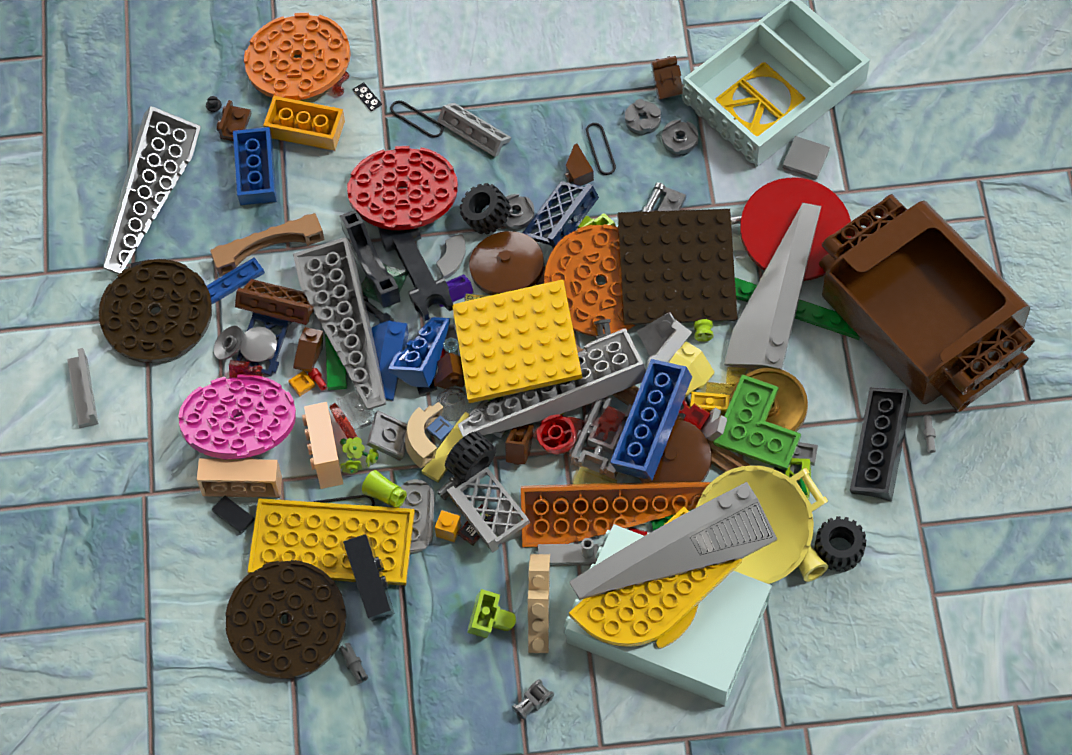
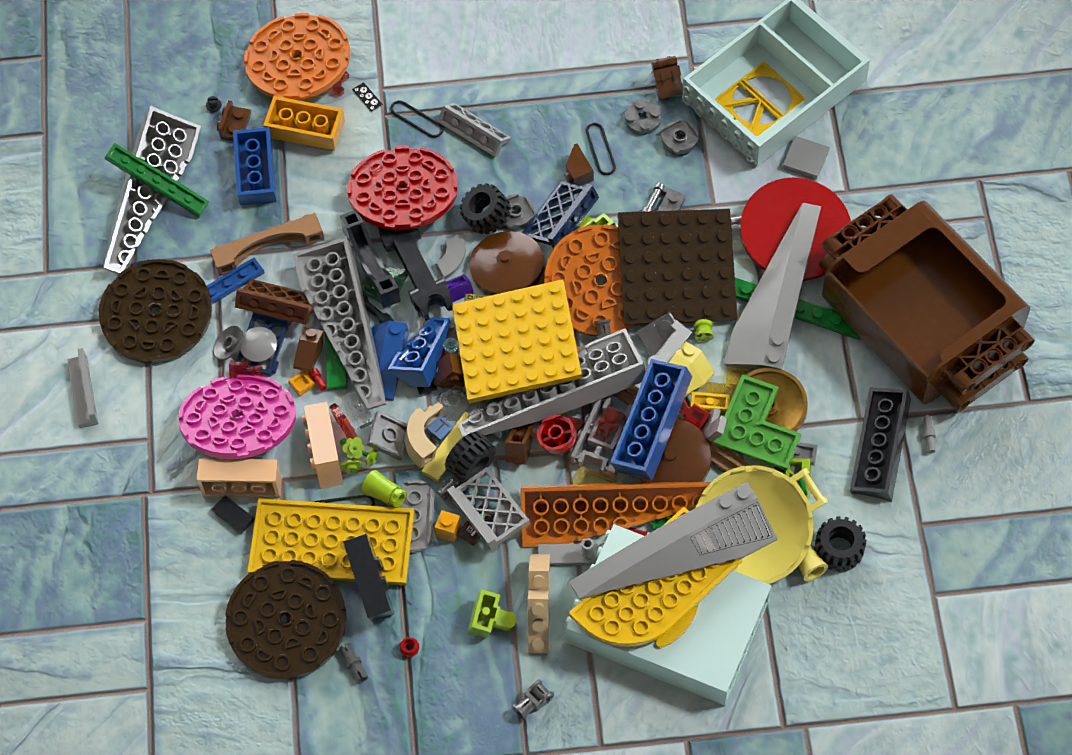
none -> green tile [104,143,209,217]
none -> red plate [399,637,420,657]

